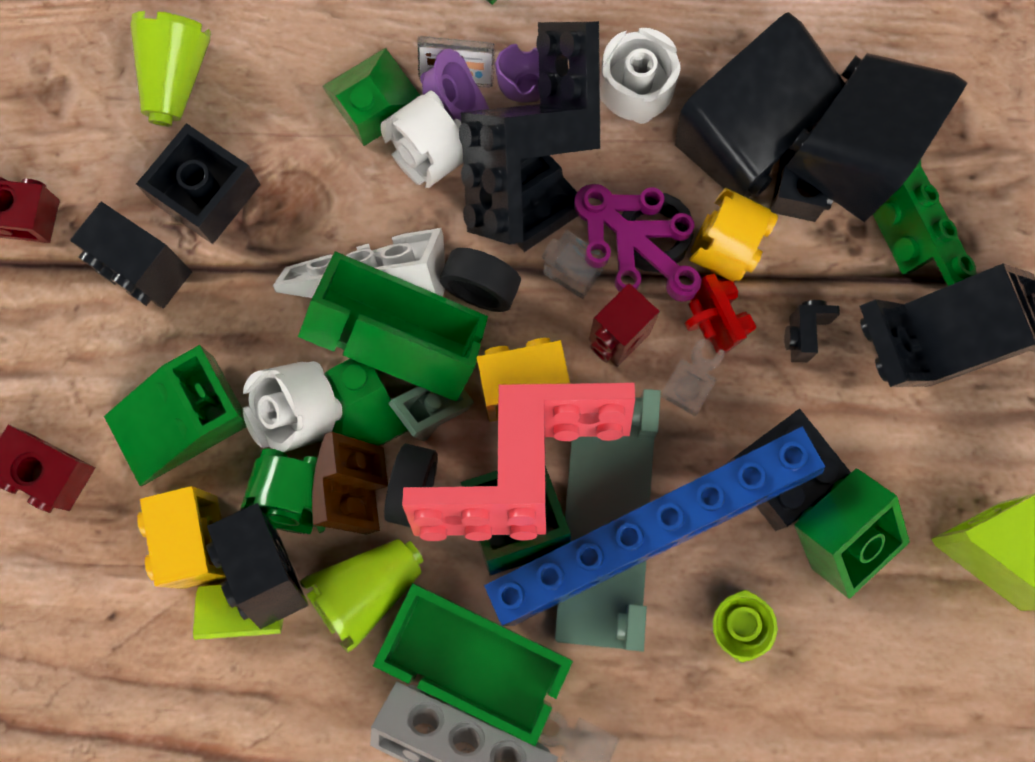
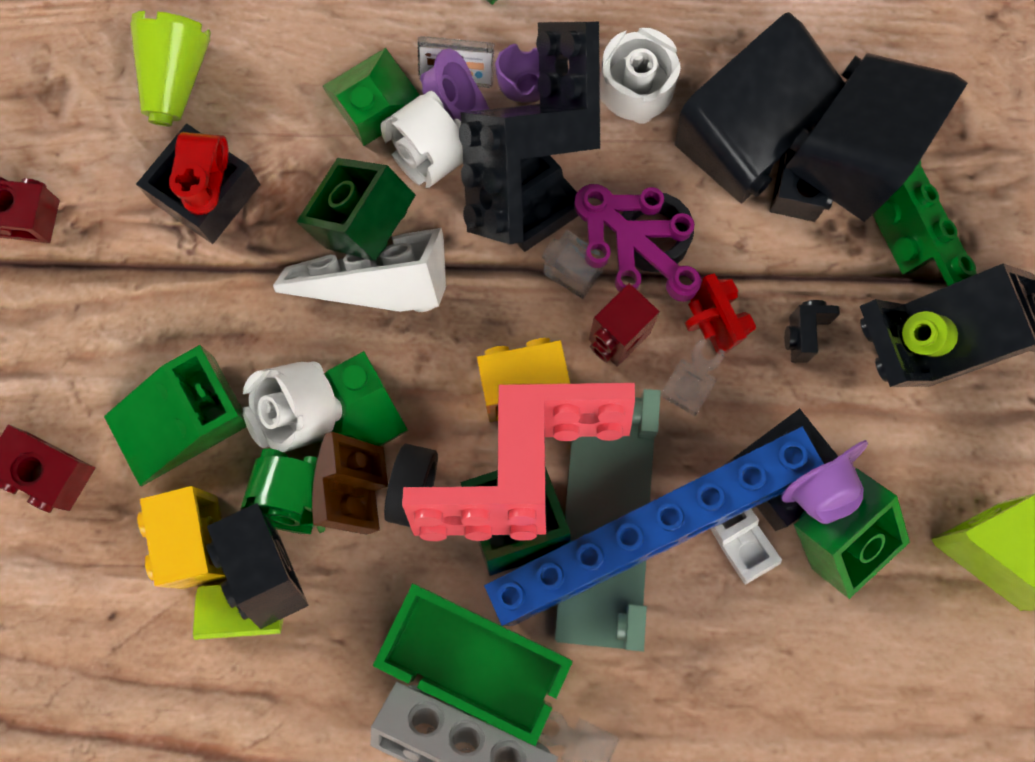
black brick [70,201,192,309] -> none
green piece [298,251,488,402] -> none
lime cone [300,539,424,653] -> none
sand green slope [389,386,474,442] -> none
black tyre [440,248,521,312] -> none
yellow brick [689,188,778,282] -> none
lime hat [712,590,778,663] -> none
none -> red piece [169,132,229,215]
none -> dark green brick [296,158,416,261]
none -> white slope [711,509,782,585]
none -> medium lavender piece [781,440,868,524]
none -> lime brick [902,311,958,357]

